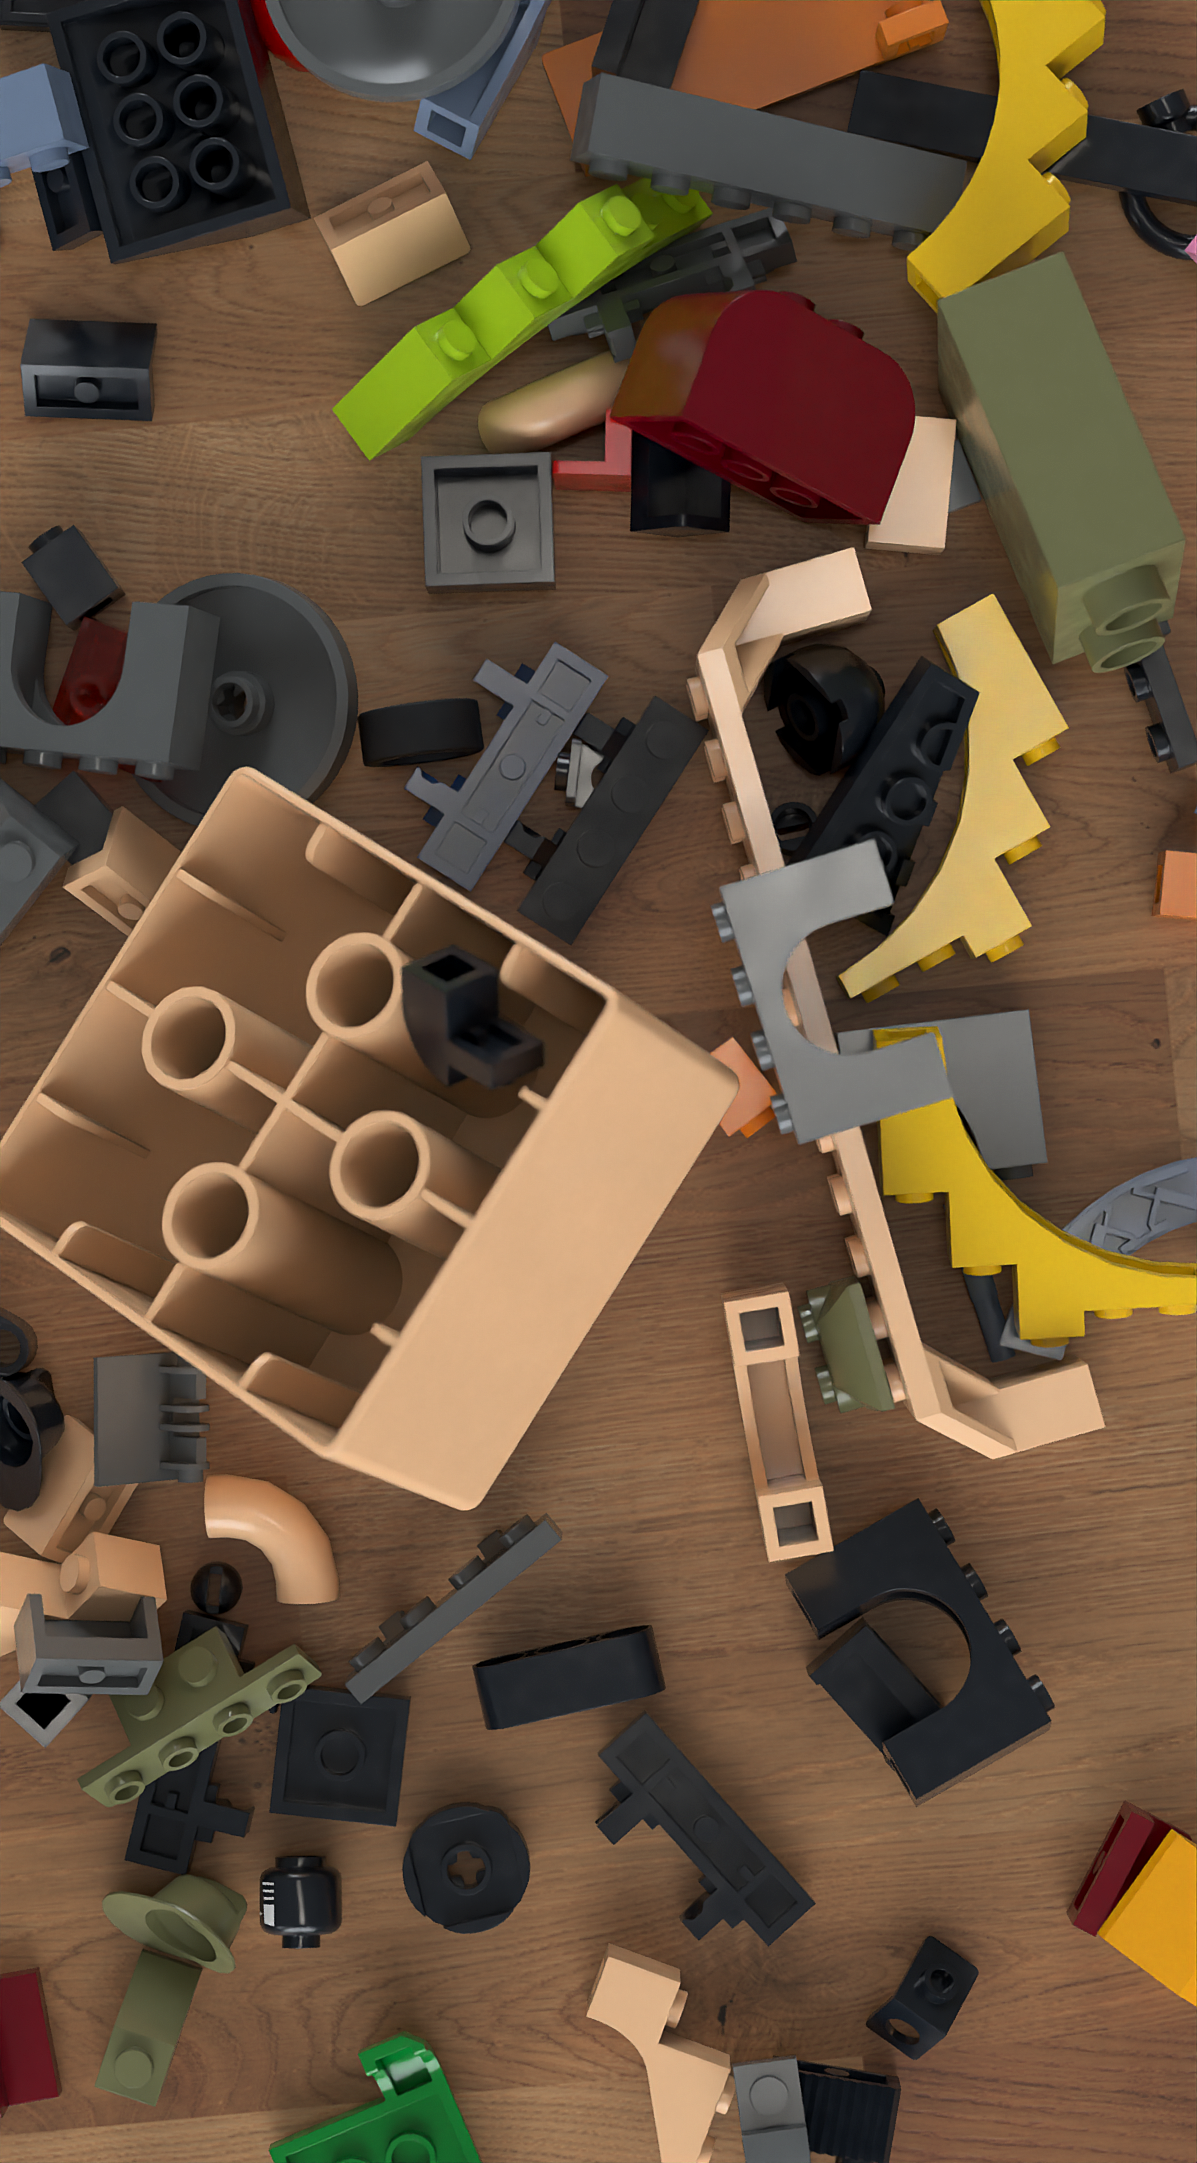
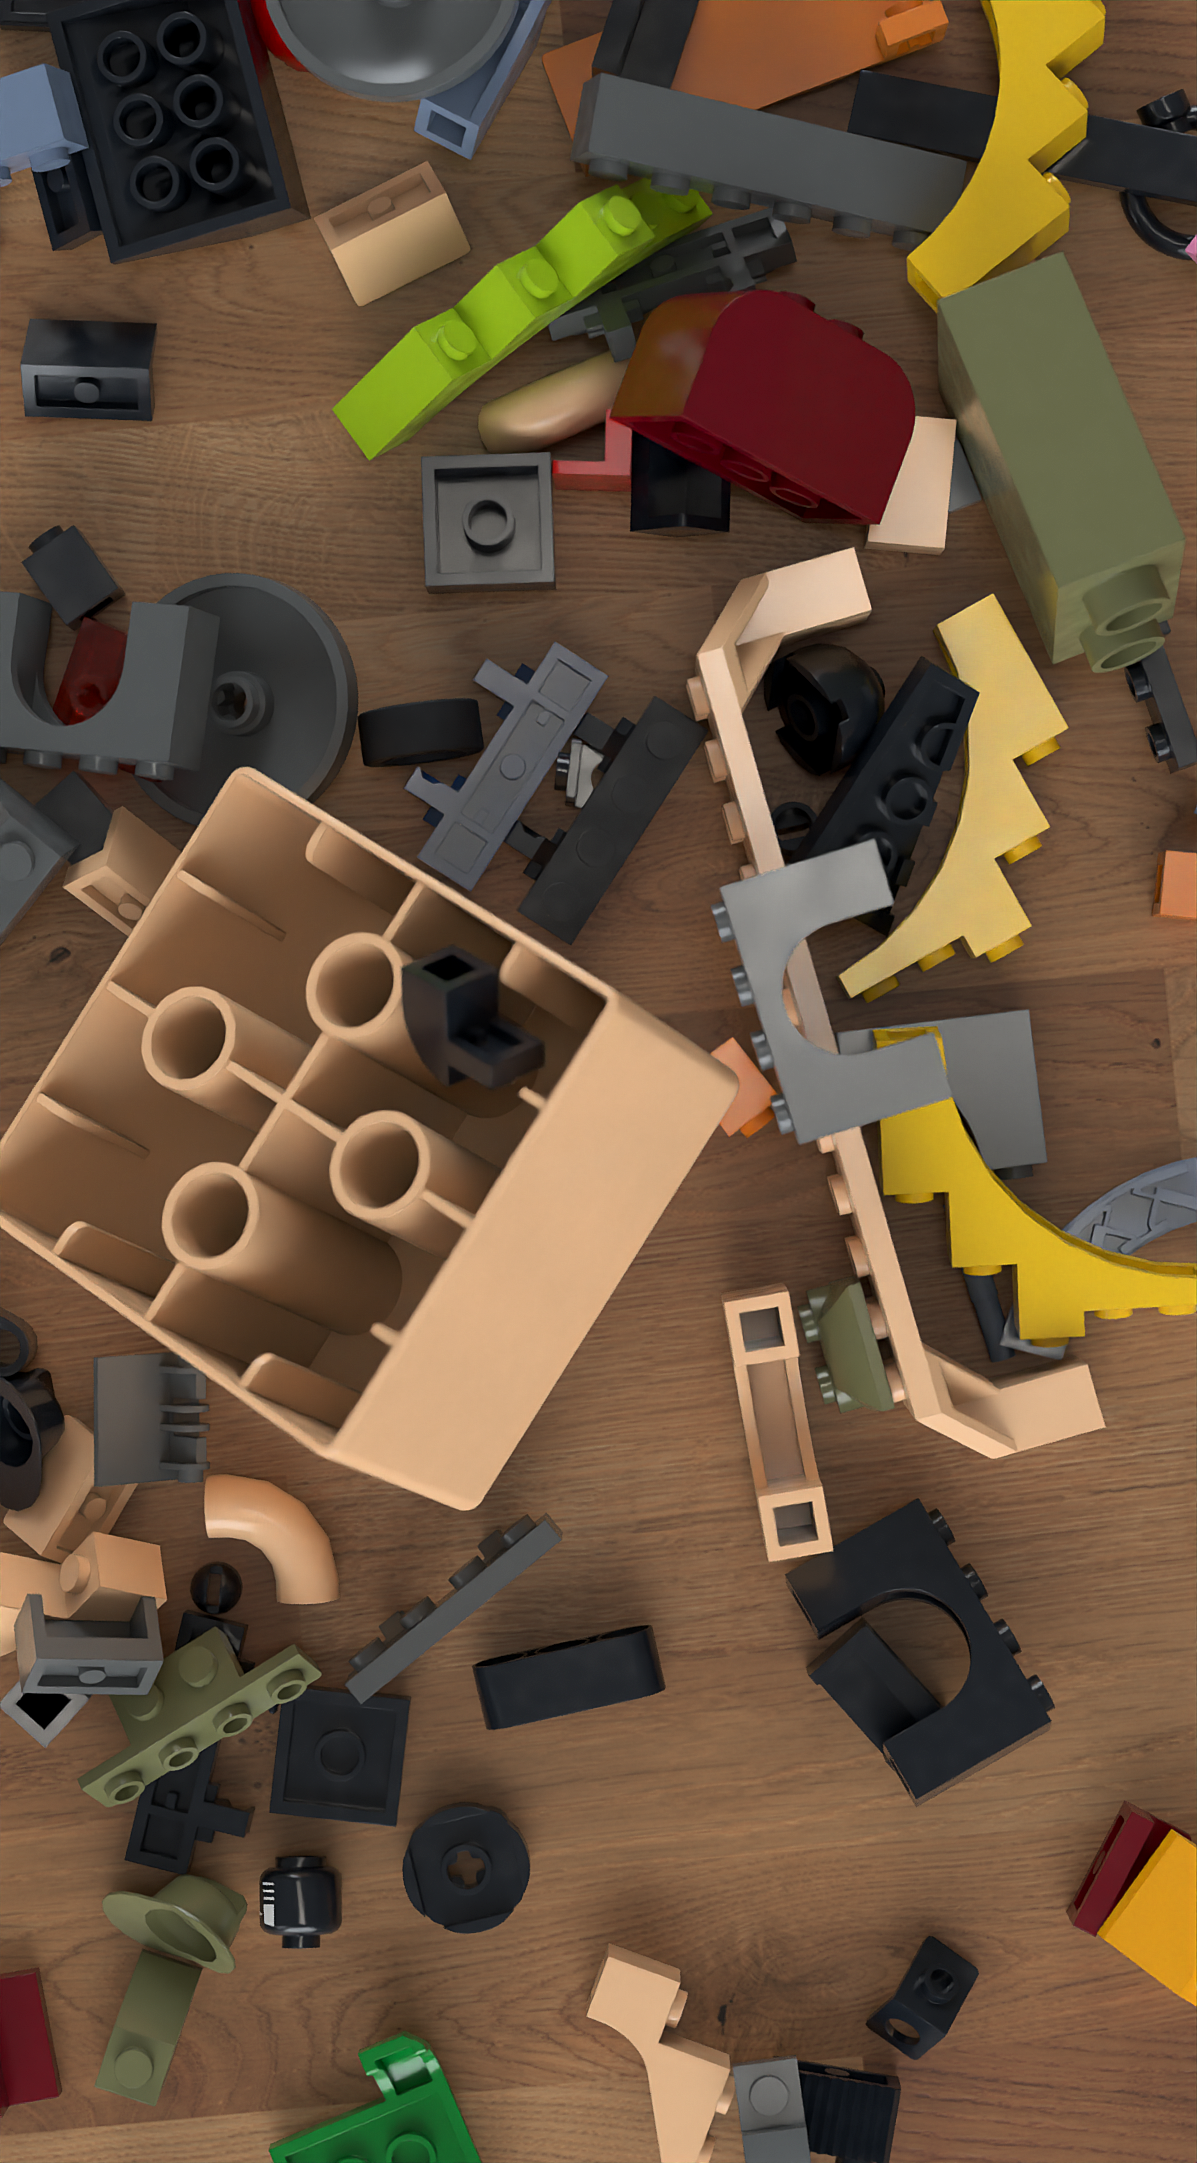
black hinge [595,1710,816,1947] -> none

